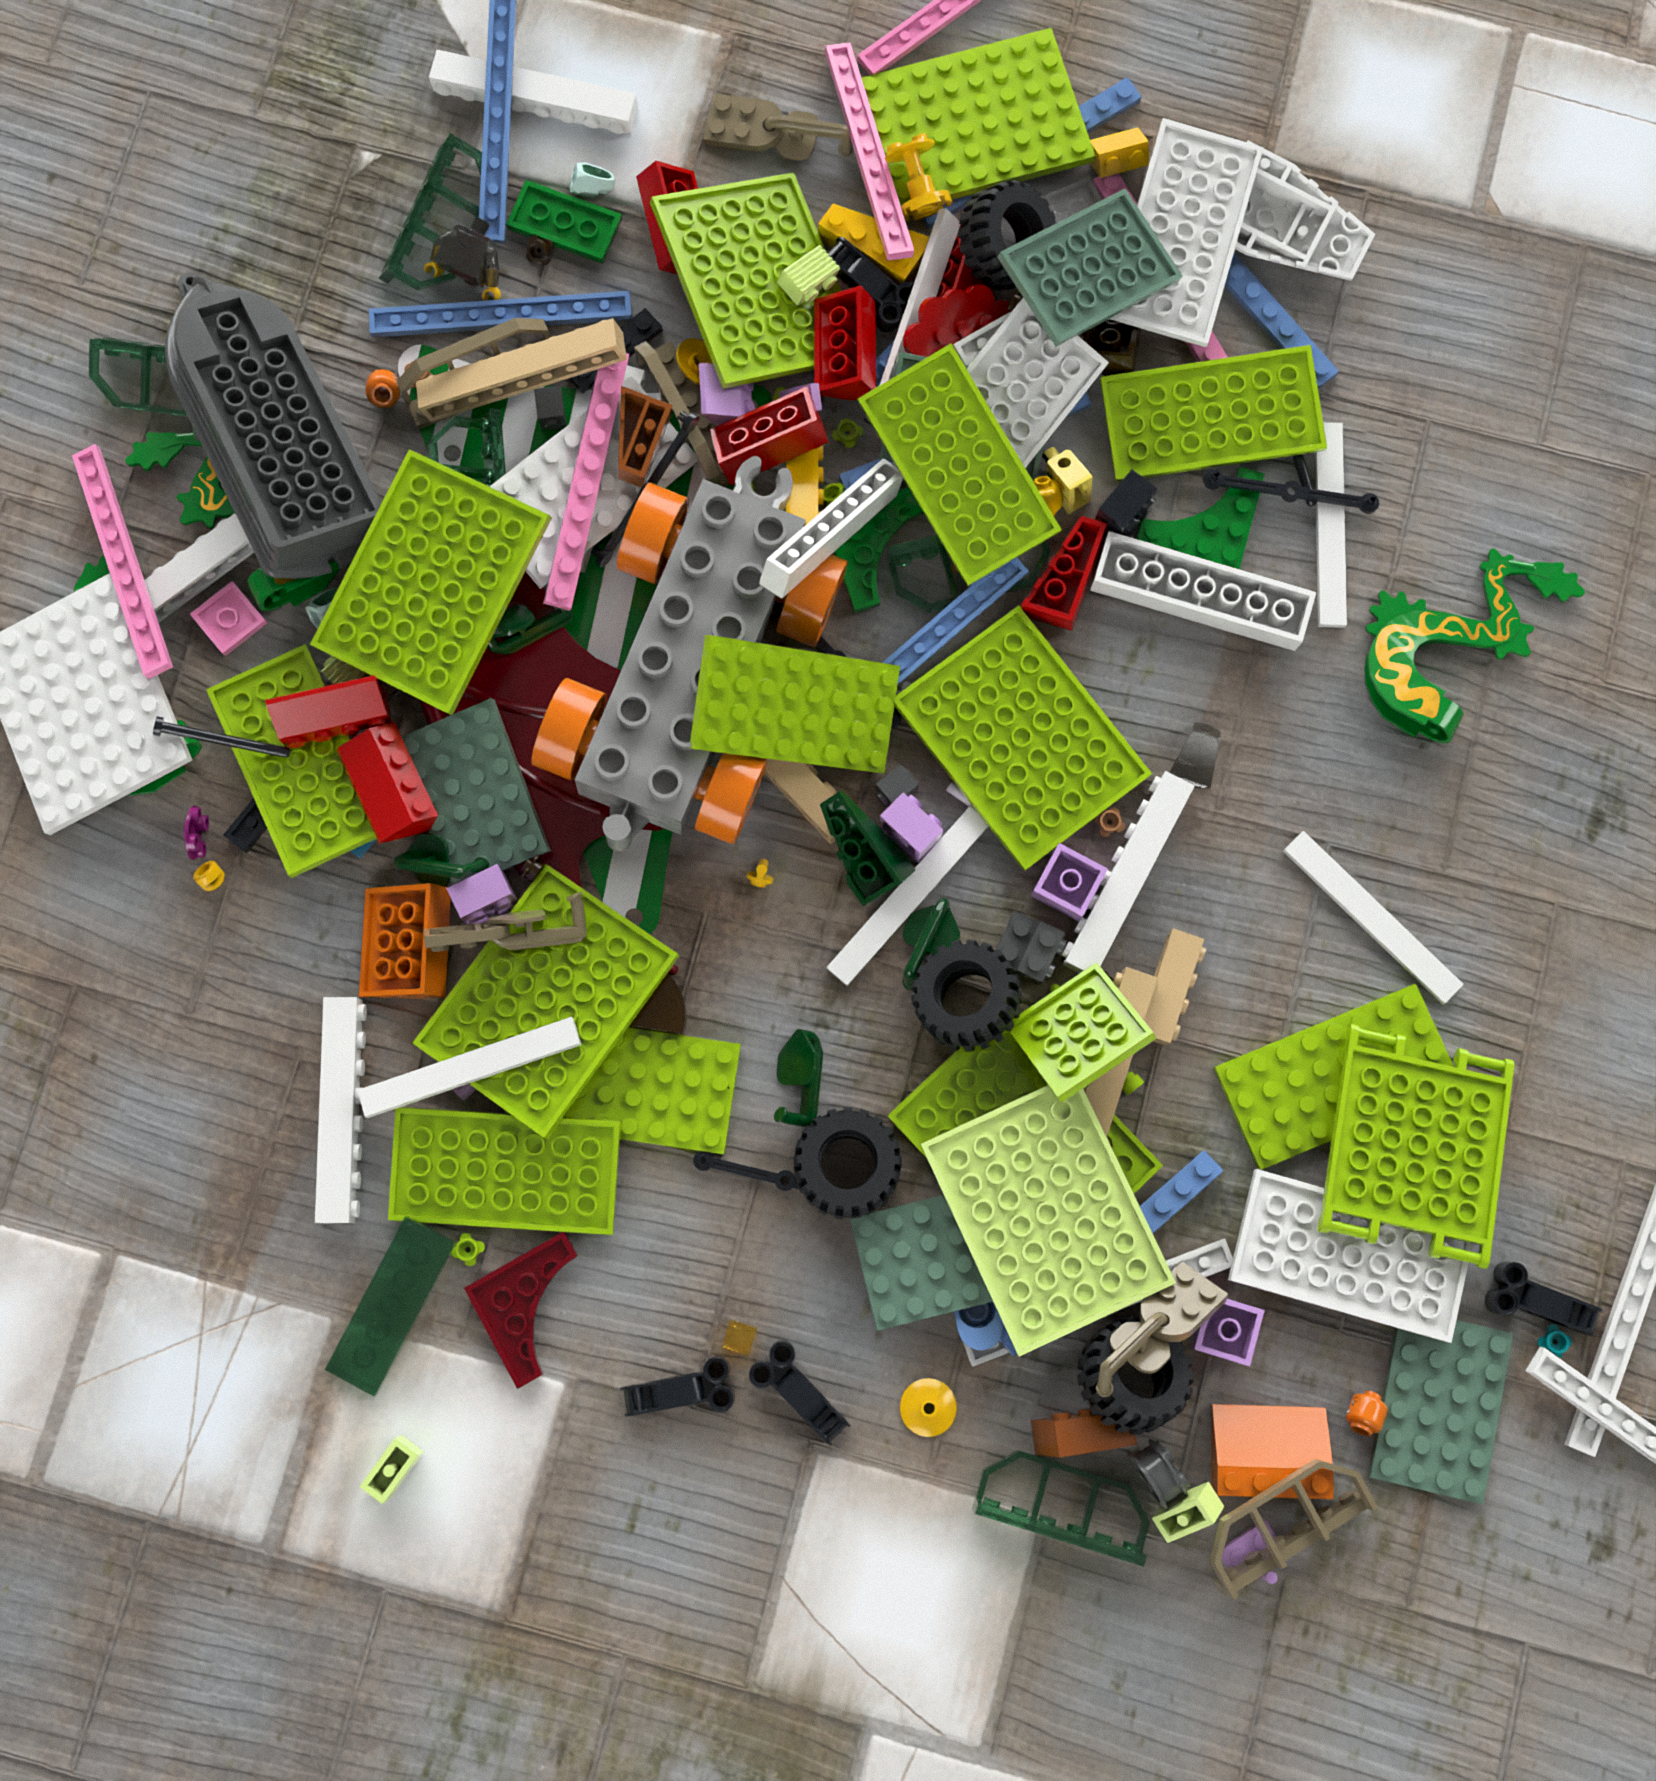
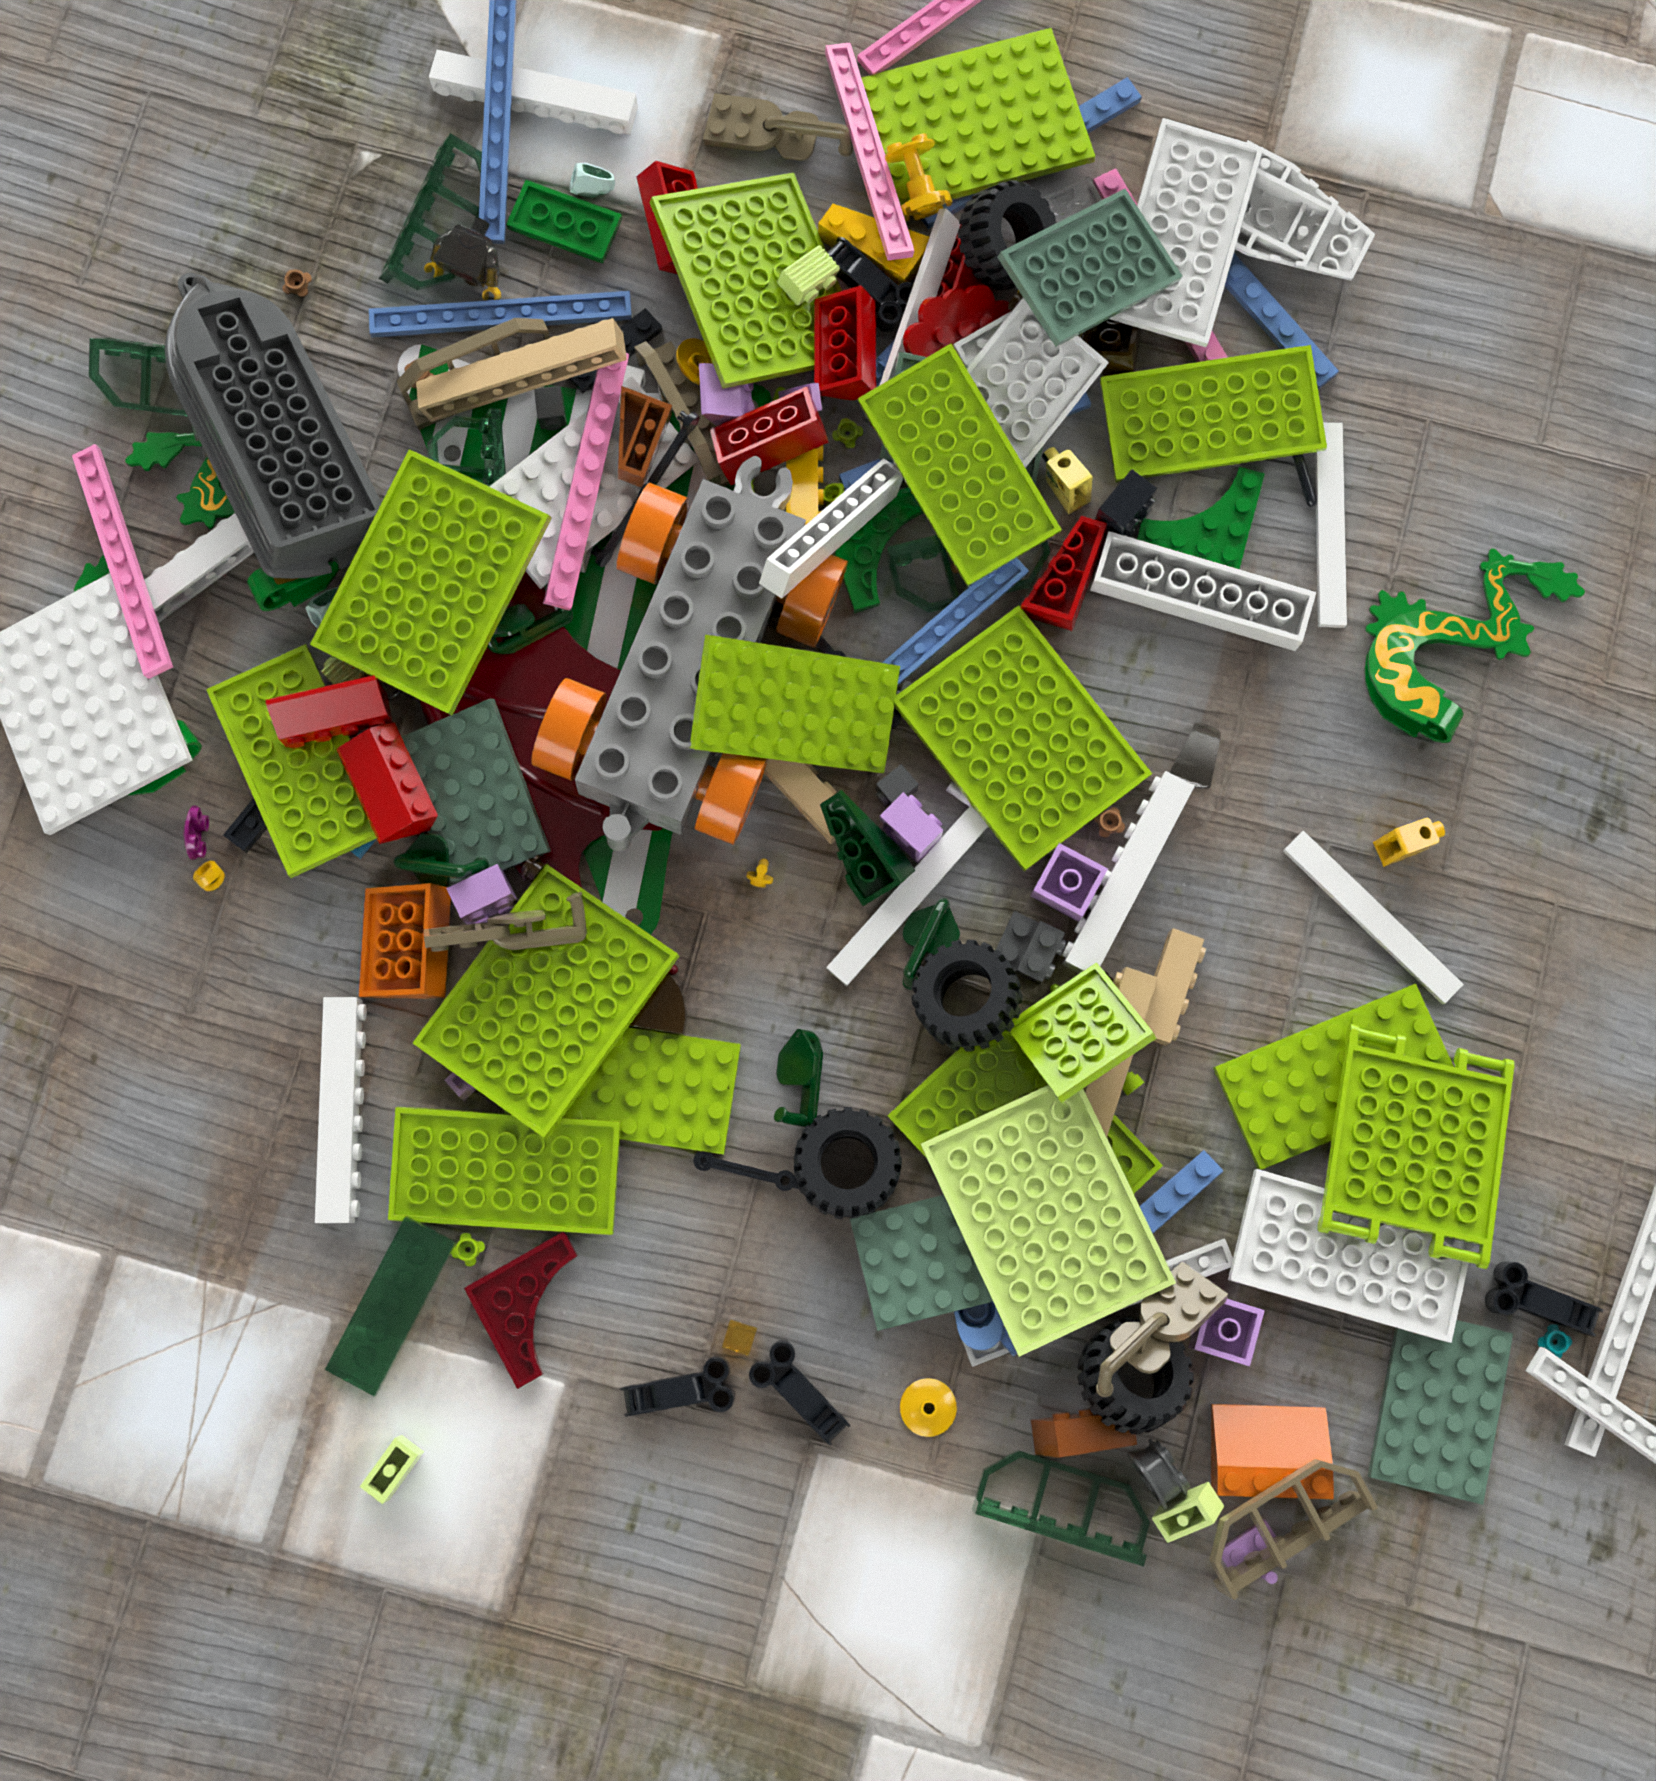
black bar [153,716,291,758] -> none
bright pink plate [190,581,268,657] -> none
white tile [358,1017,582,1118] -> none
orange head [365,369,400,409] -> none
dark brown plate [526,235,553,265] -> none
yellow head [1033,476,1063,516] -> none
yellow brick [1090,127,1149,178] -> none
black piece [1203,469,1380,514] -> none
orange head [1345,1391,1388,1437] -> none
none -> medium nougat plate [283,269,312,297]
none -> yellow torso [1373,817,1445,867]

